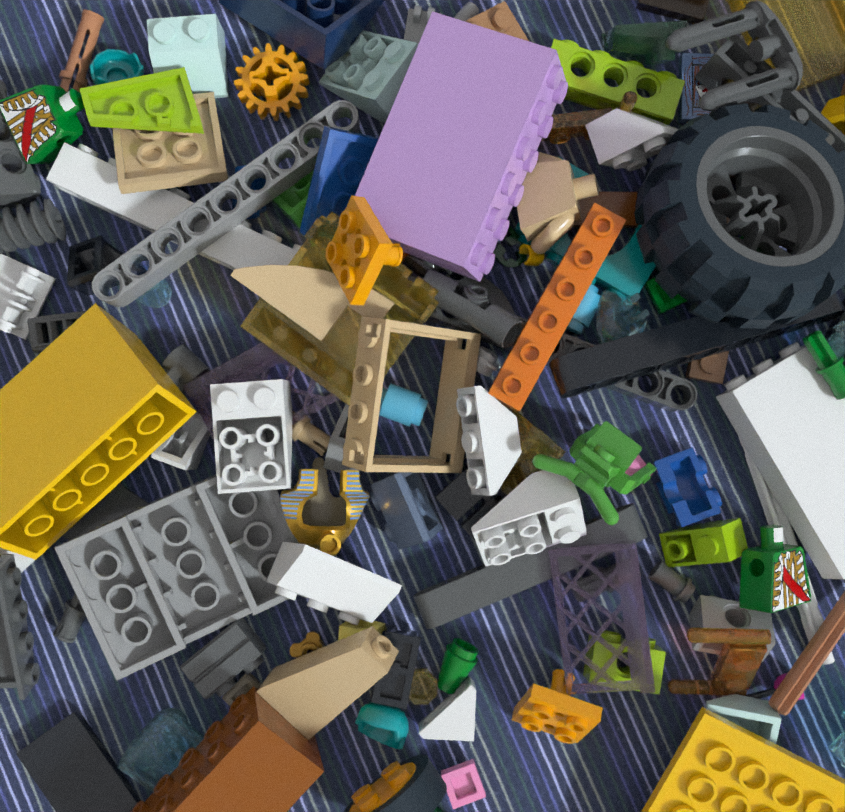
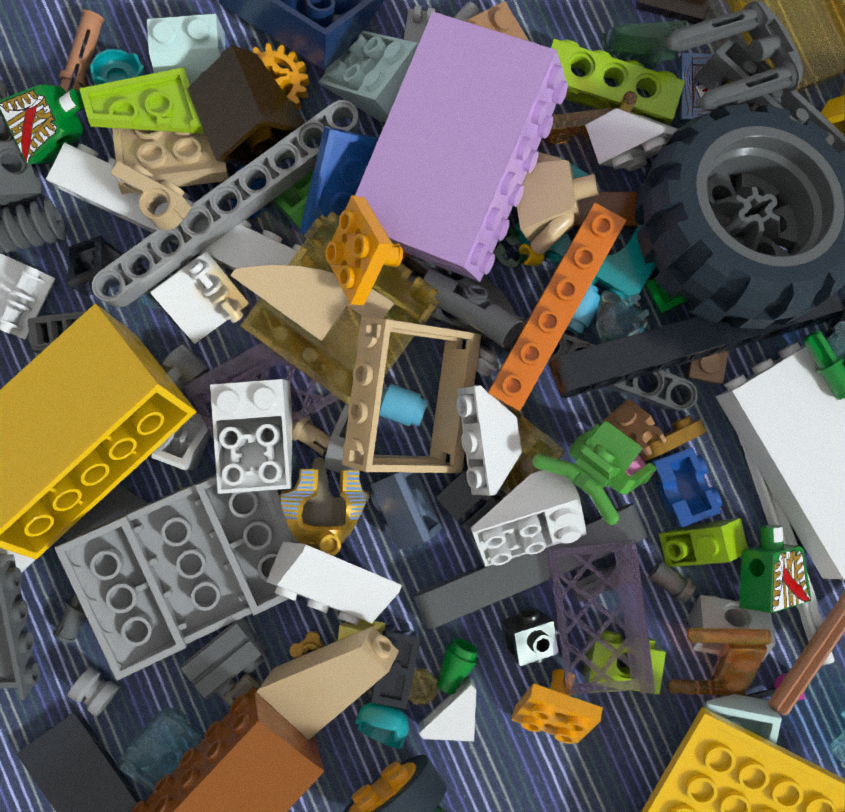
bright pink plate [441,759,486,809] -> none
none -> light grey wheel [67,667,120,717]
none -> tan plate [111,161,192,230]
none -> white hinge [150,250,249,344]
none -> dark brown slope [187,45,306,166]
none -> pearl dark grey brick [500,608,559,666]
none -> medium nougat plate [603,398,666,456]
none -> pearl gold plate [640,415,707,461]

